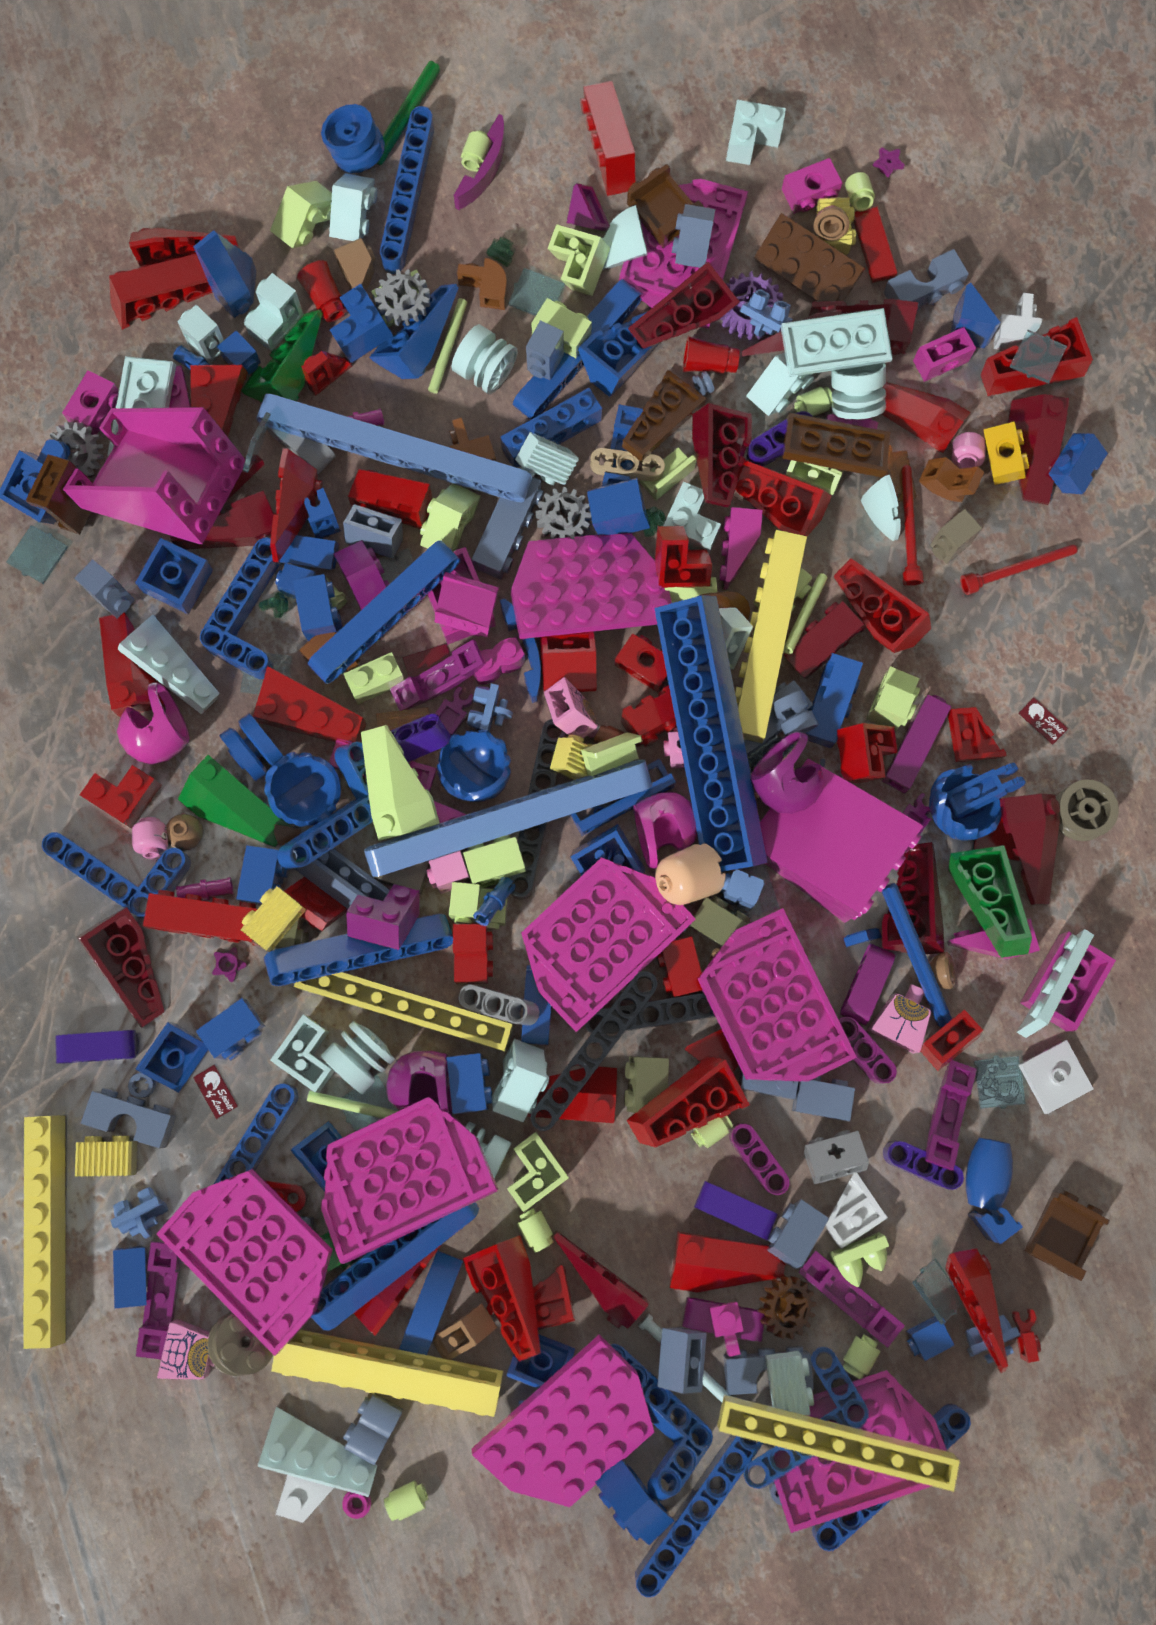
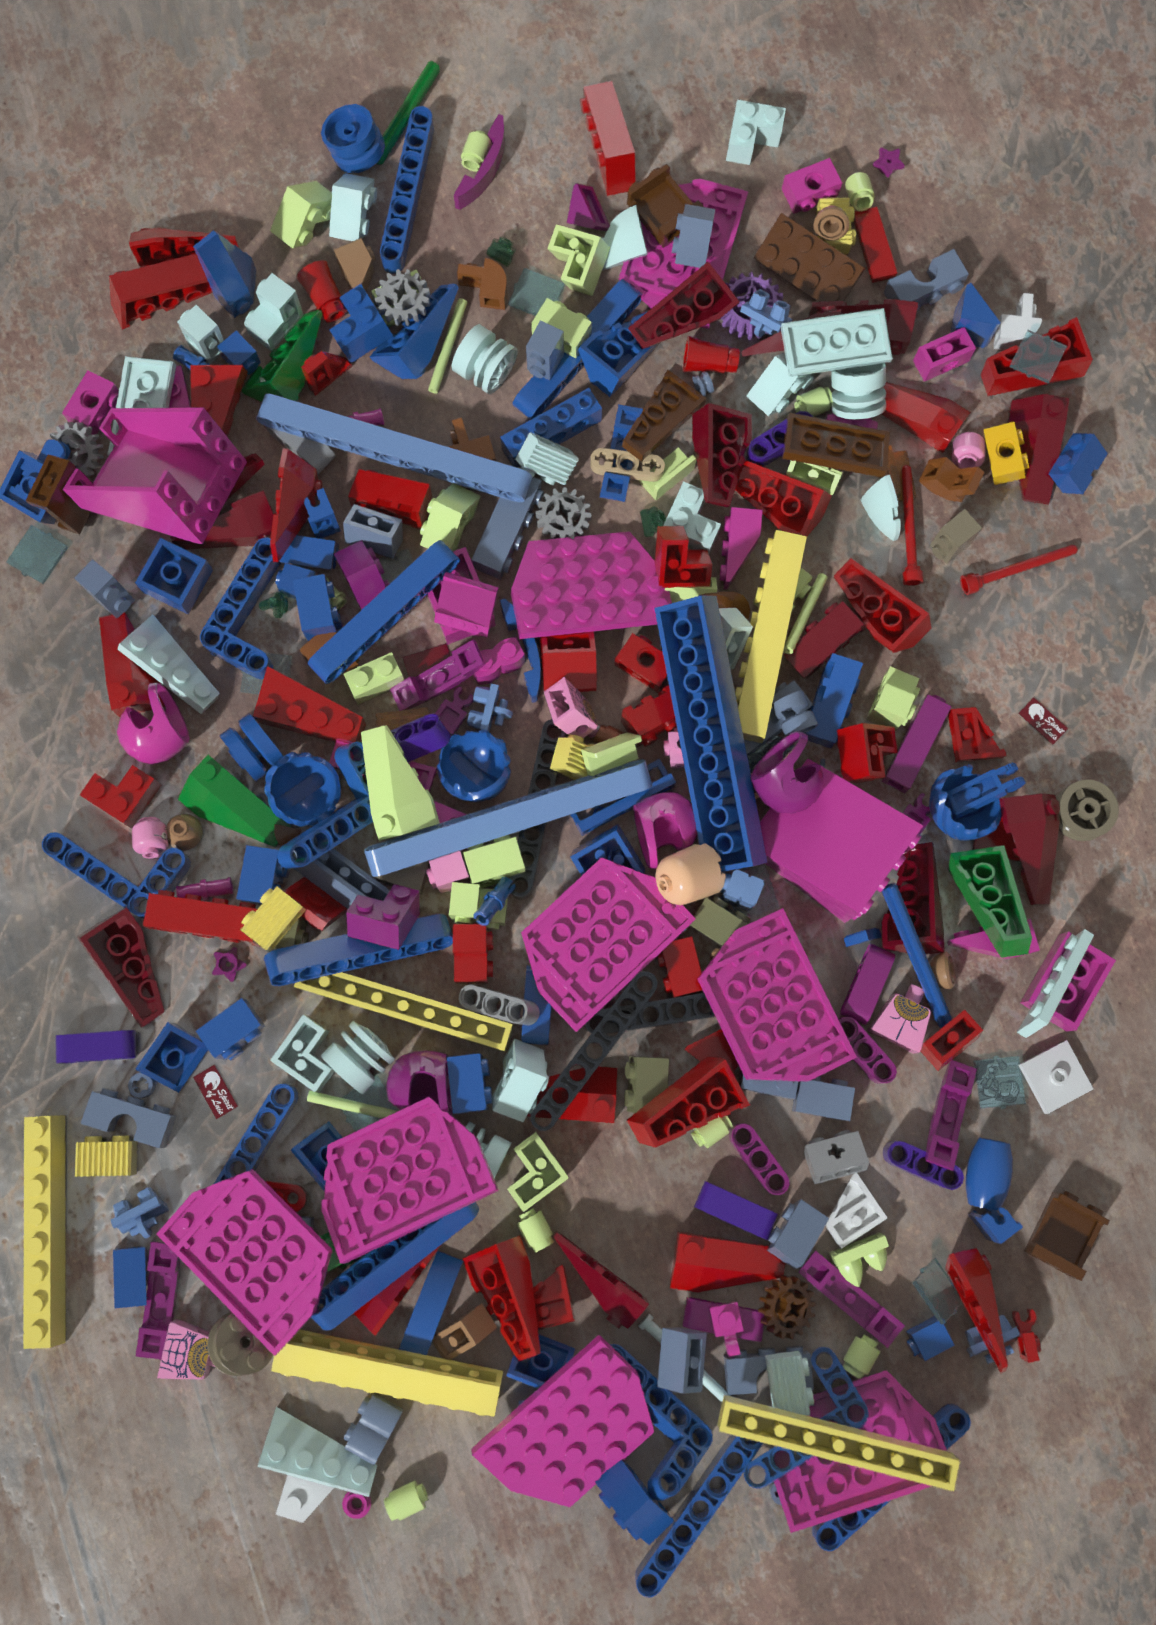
clear light blue piece [243,412,271,473] -> none
blue slope [587,478,650,536] -> none

